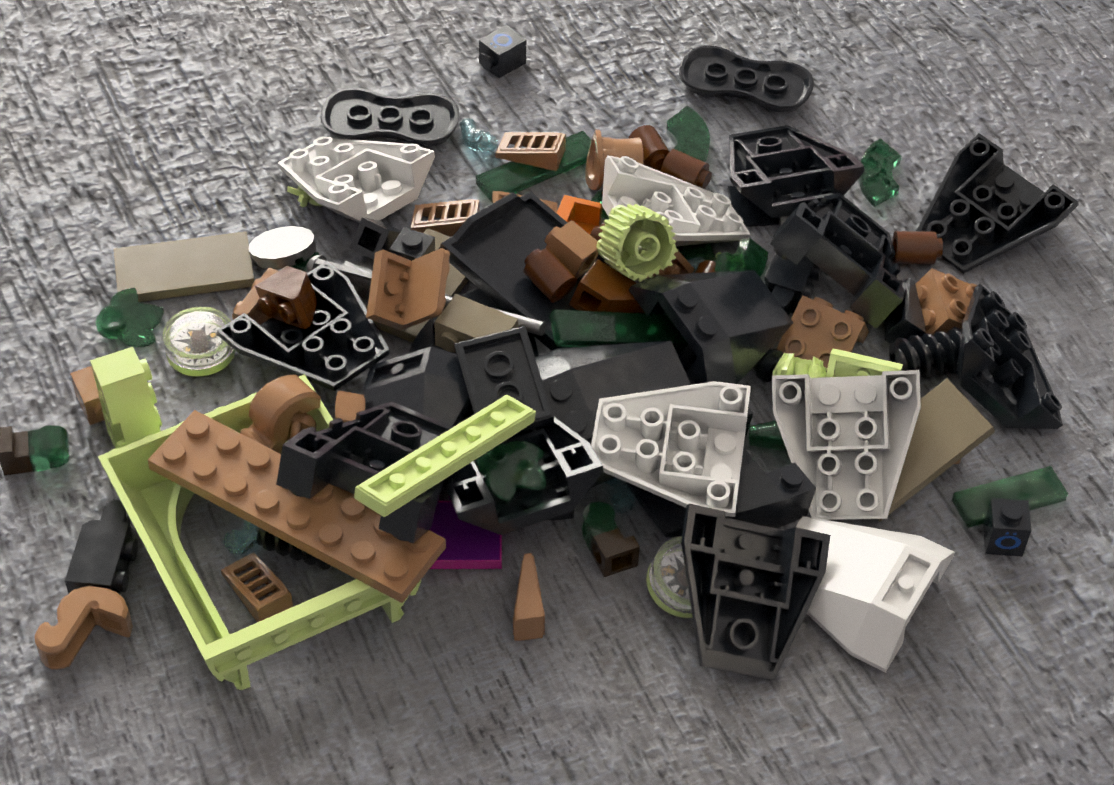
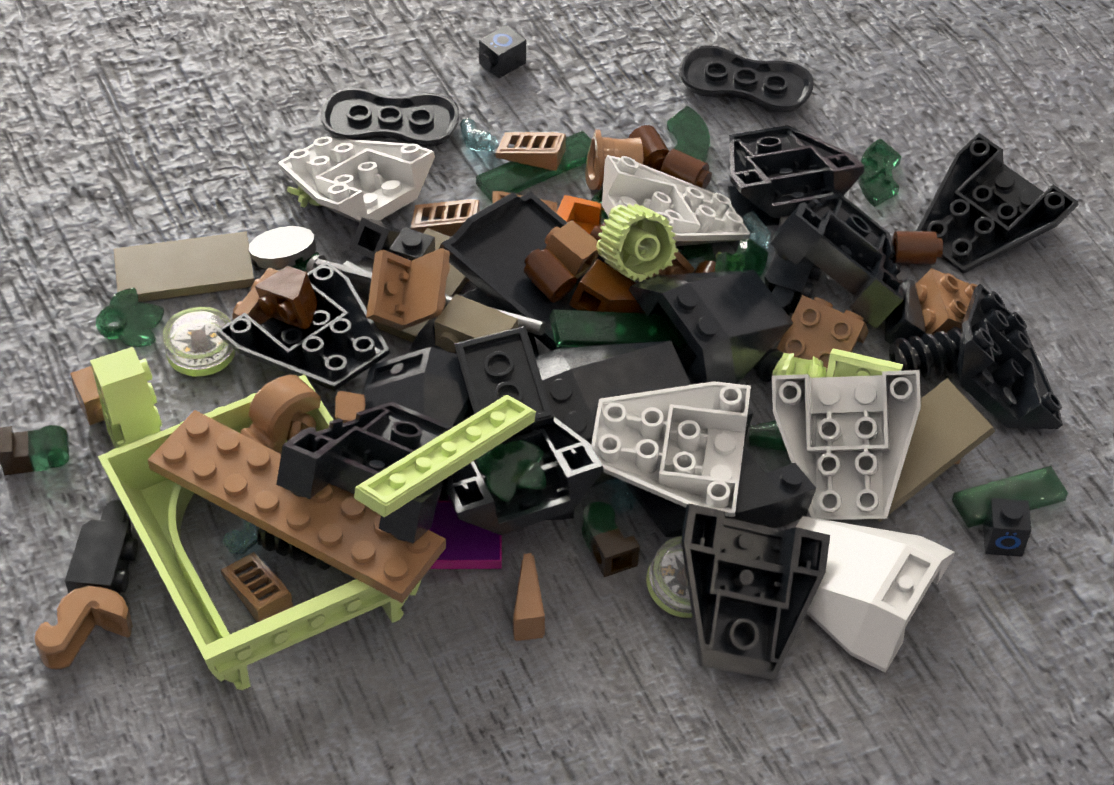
none -> clear light blue arm [742,212,771,254]

